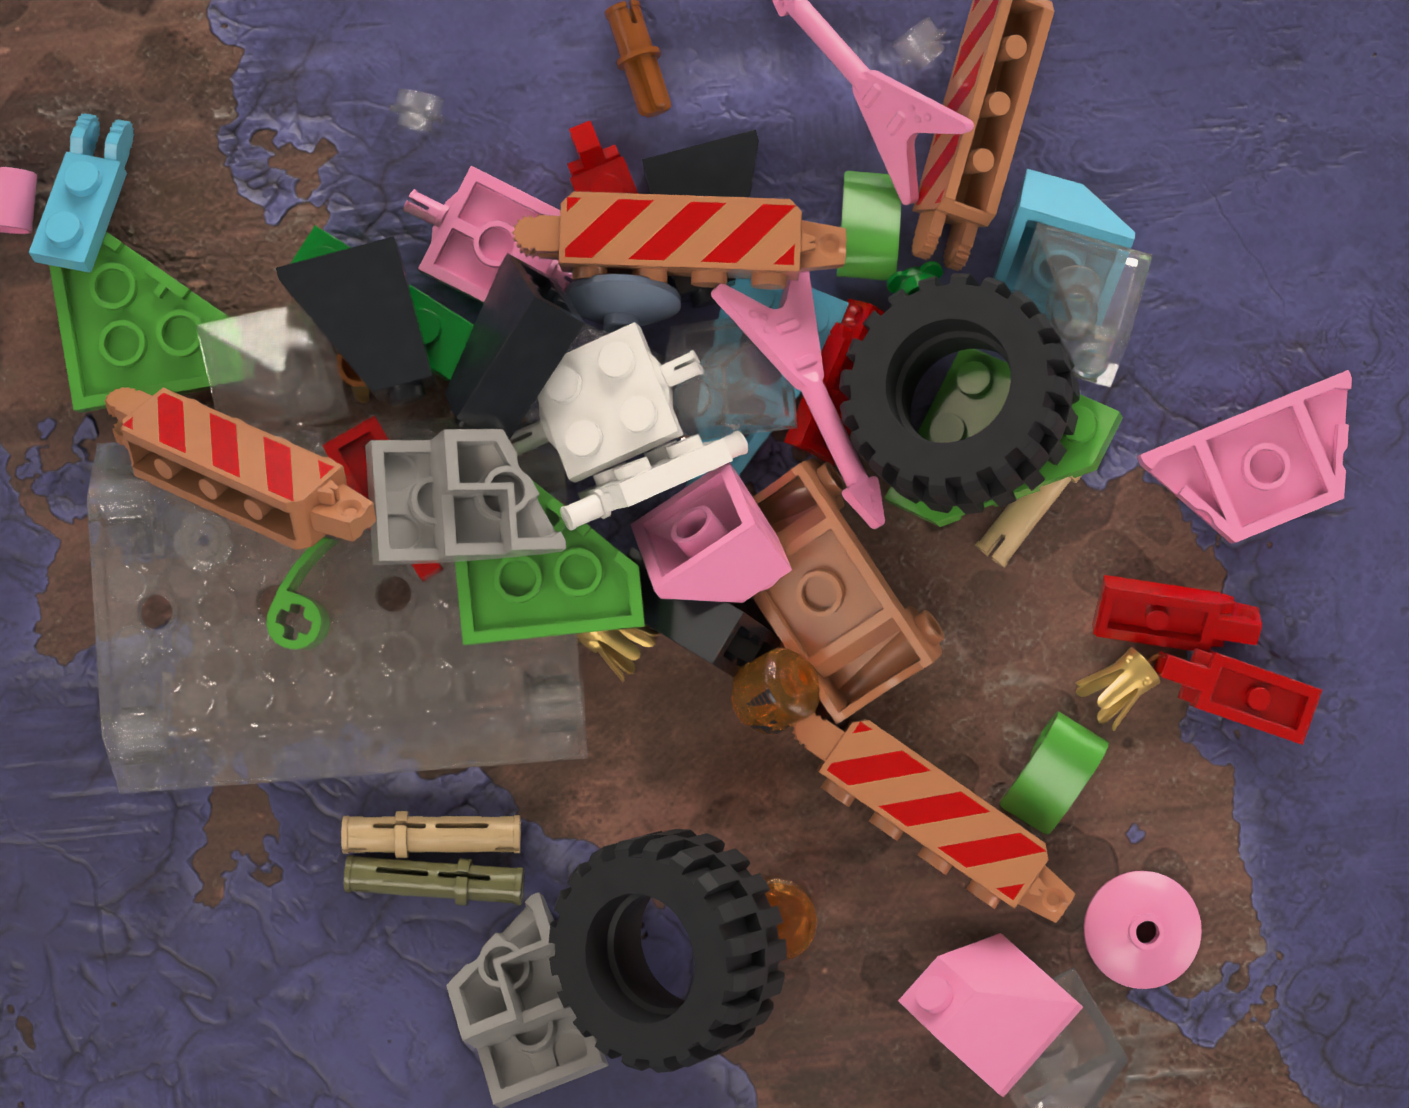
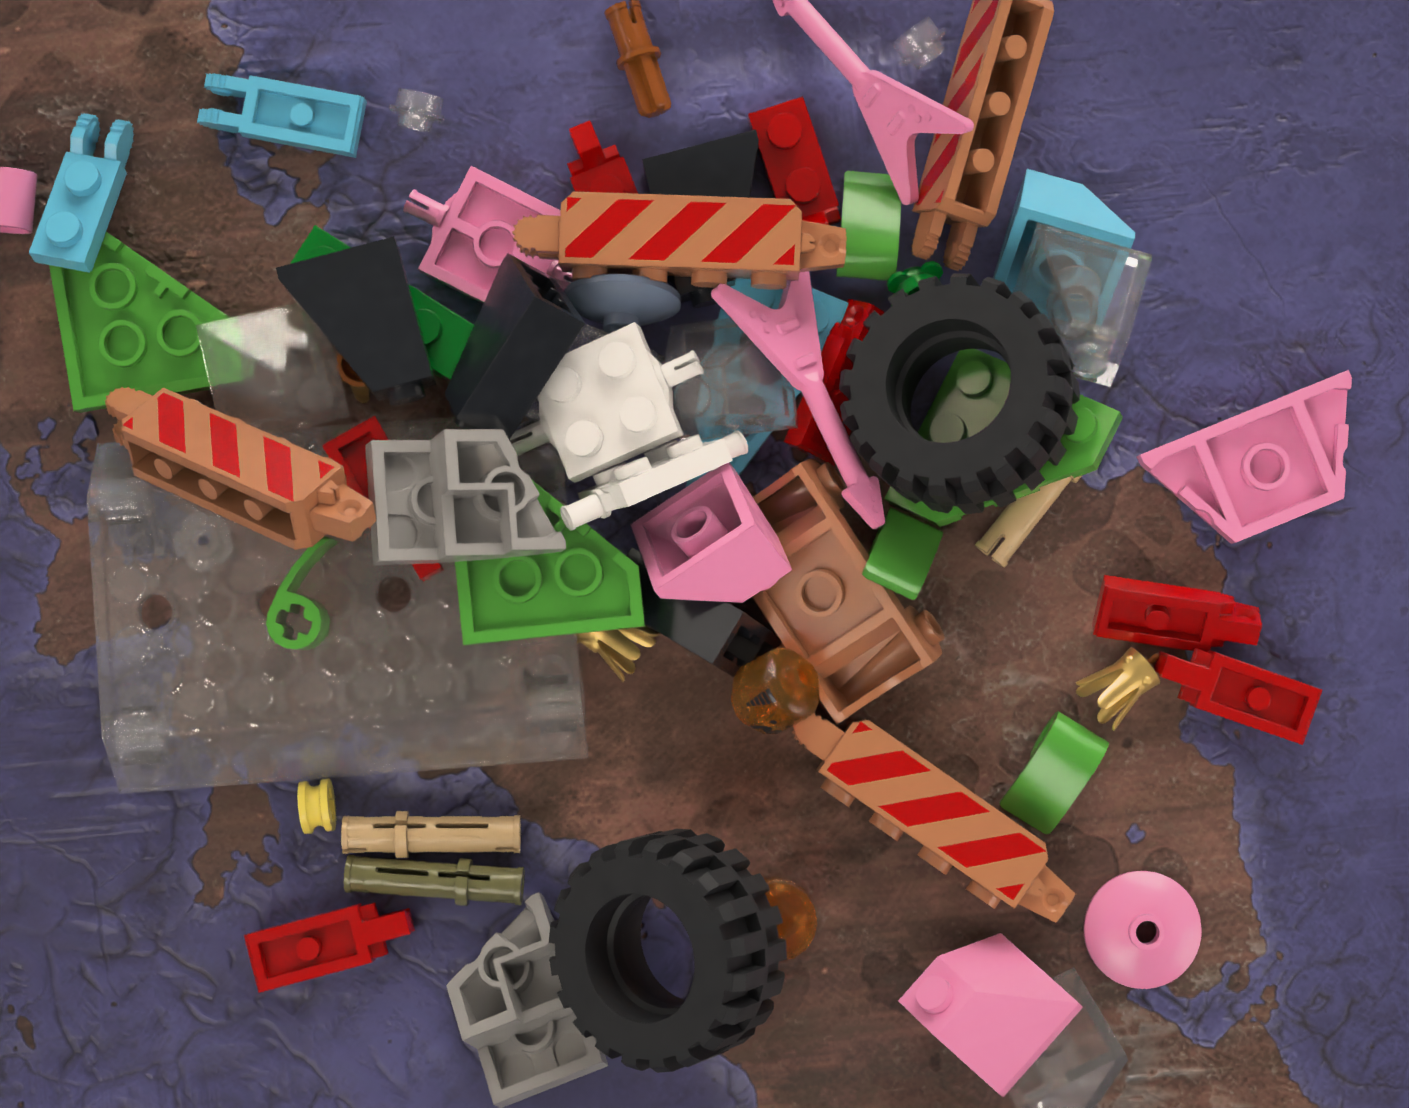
none -> medium azure hinge [197,73,367,158]
none -> red hinge [244,902,415,993]
none -> light yellow bush [297,778,336,834]
none -> red hinge [748,96,841,225]
none -> bright green panel [862,507,943,600]

